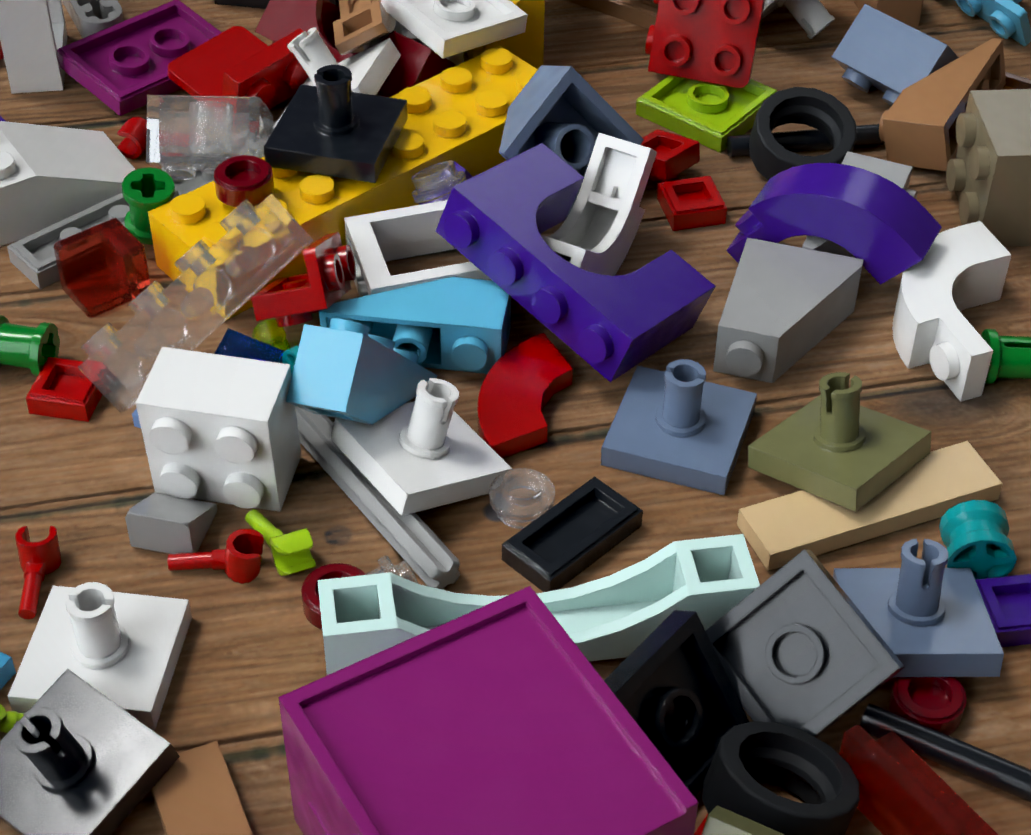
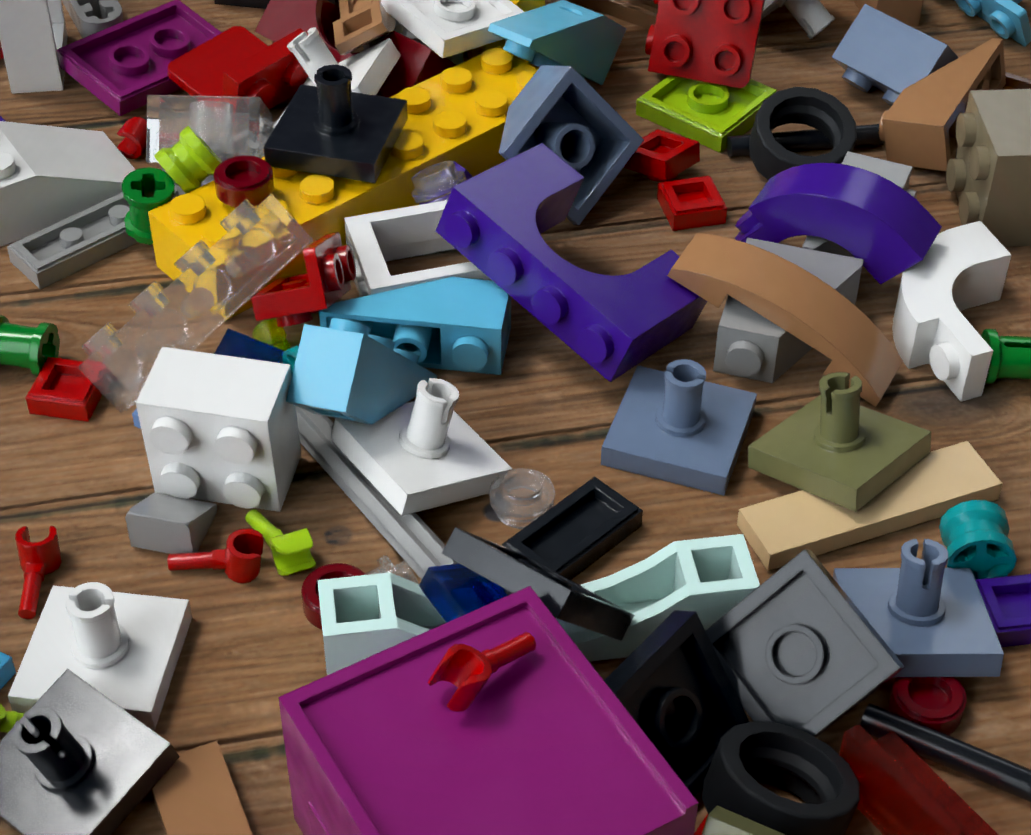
clear red panel [53,217,152,318] -> none
red tile [478,333,573,458] -> none
white arch [541,133,657,276] -> none
none -> lime wheel [154,125,222,193]
none -> clear blue tile [419,564,508,623]
none -> red hand [427,632,536,712]
none -> black tile [442,527,635,641]
none -> medium azure slope [488,0,626,85]
none -> medium nougat slope [667,233,903,407]

